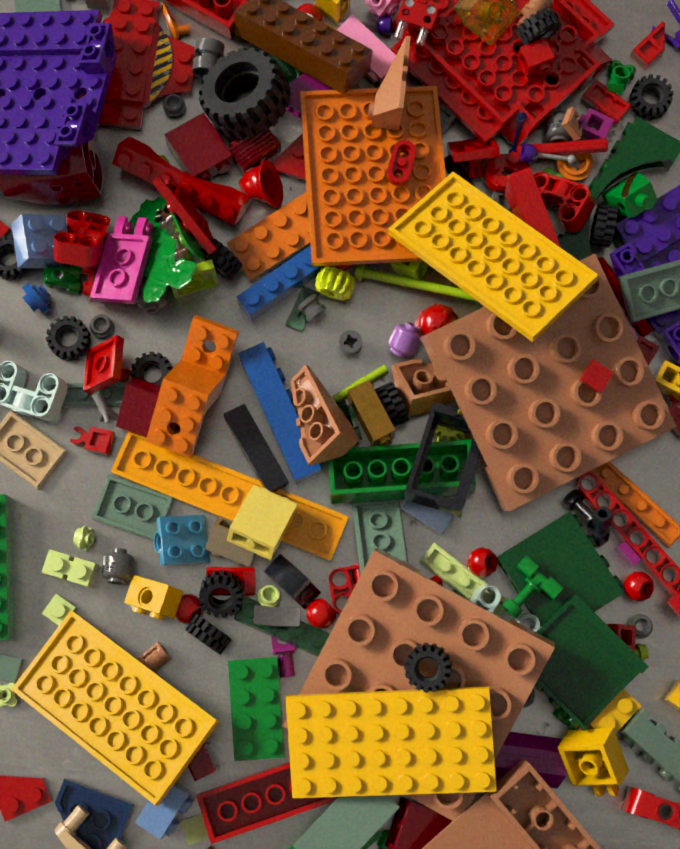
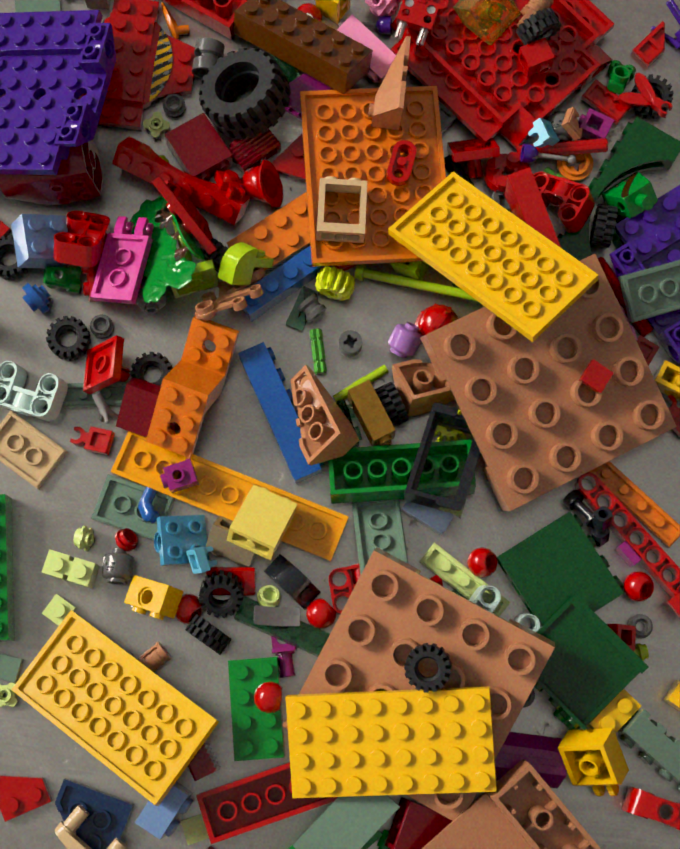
black tile [224,404,289,493] -> none
green bar [502,555,563,619] -> none
clear blue hinge [508,112,527,154] -> none
none -> red plate [115,528,138,551]
none -> blue arm [138,487,159,523]
none -> yellowish green plate [143,111,170,138]
none -> magenta brick [160,458,199,493]
none -> medium azure tile [186,546,217,574]
none -> nougat plant [195,267,265,321]
none -> red plate [214,170,245,201]
none -> lime brick [218,242,274,285]
none -> red piece [254,682,282,713]
none -> bright green axle [310,328,327,374]
none -> tan window [316,176,367,243]
none -> medium azure tile [528,118,559,148]
none -> red piece [618,73,673,118]

